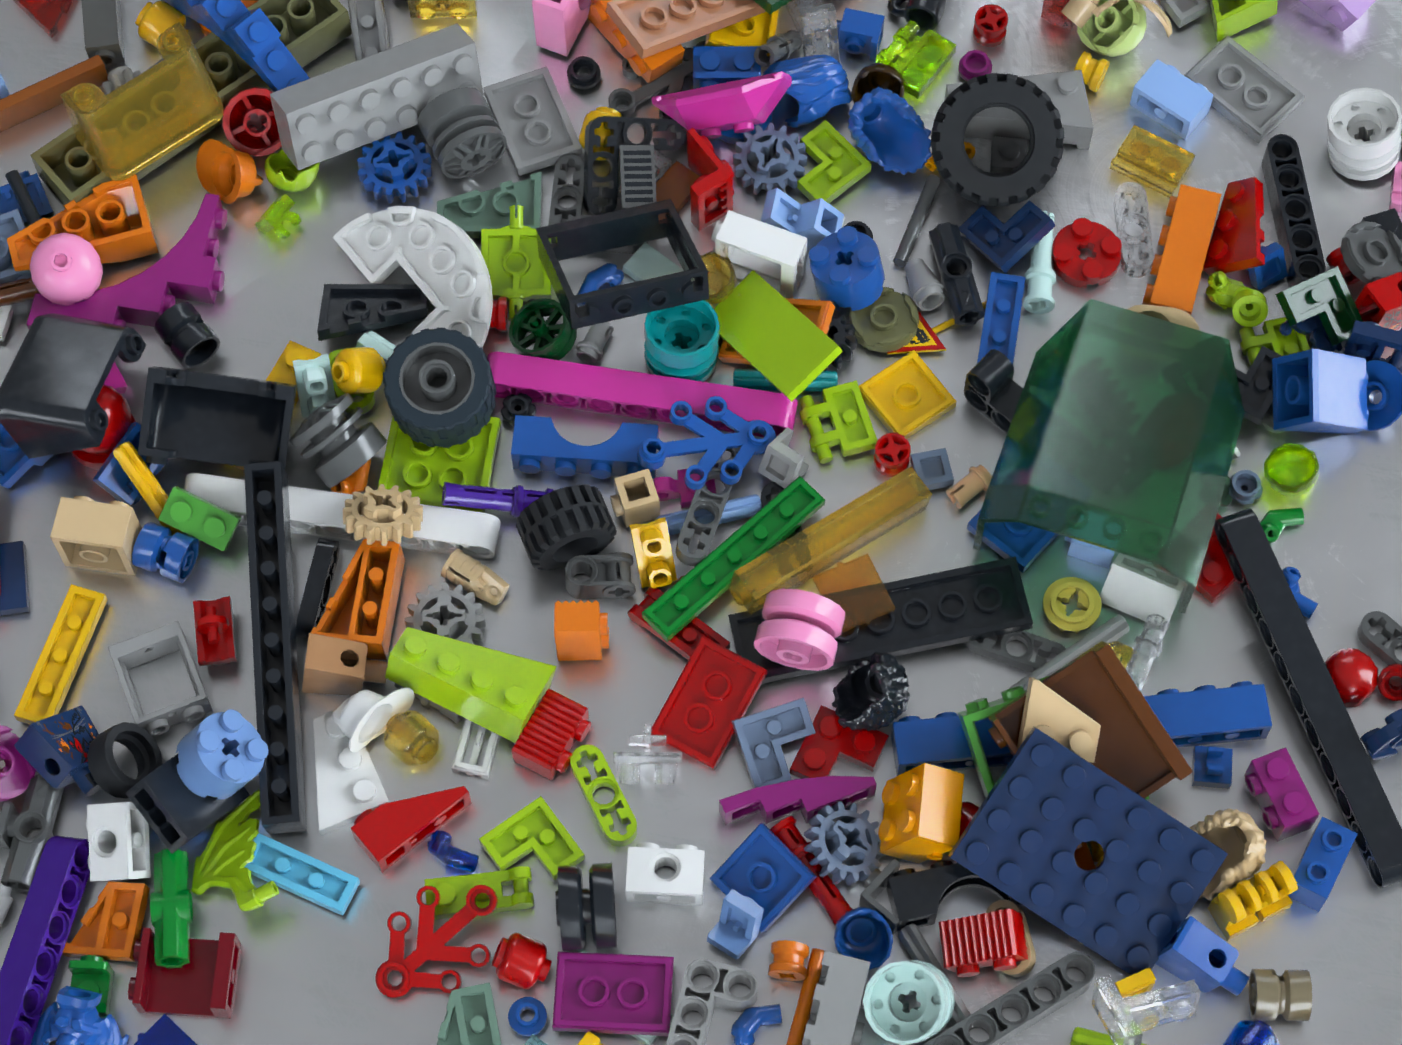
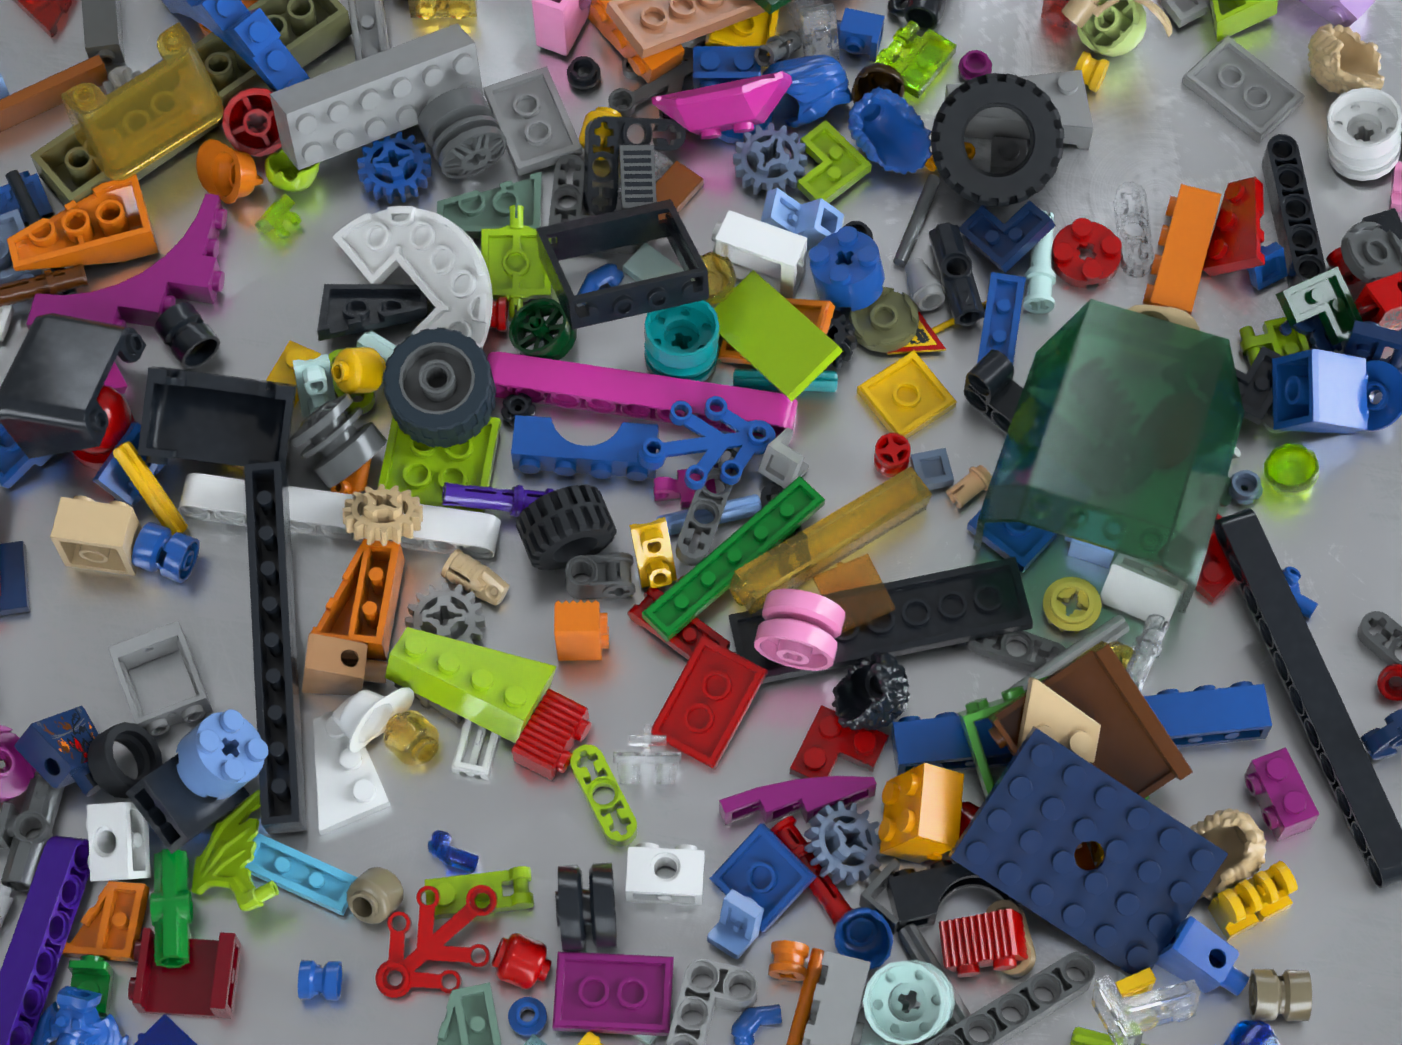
yellow plate [14,584,108,724] -> none
bright pink cylinder [30,233,103,306] -> none
yellow head [135,0,188,51] -> none
bright green plate [158,486,242,552] -> none
red hips [193,596,237,666] -> none
black beam [296,538,339,638] -> none
red slope [351,786,472,873] -> none
lime plate [479,796,585,880] -> none
light grey pin [576,322,614,365] -> none
tan brick [610,469,660,528] -> none
red bracket [687,127,734,231] -> none
sand blue plate [731,698,816,788] -> none
lime plate [799,380,878,464] -> none
red wheel [973,4,1008,47] -> none
clear yellow plate [1110,125,1195,198] -> none
light blue brick [1130,59,1213,140] -> none
blue tile [1192,746,1233,789] -> none
lime arm [1205,271,1268,327] -> none
green arm [1260,508,1304,543] -> none
blue brick [1288,816,1358,912] -> none
red hair [1325,648,1378,707] -> none
none -> blue wheel [298,960,342,1001]
none -> dark tan head [347,867,404,924]
none -> tan piece [1308,24,1385,94]

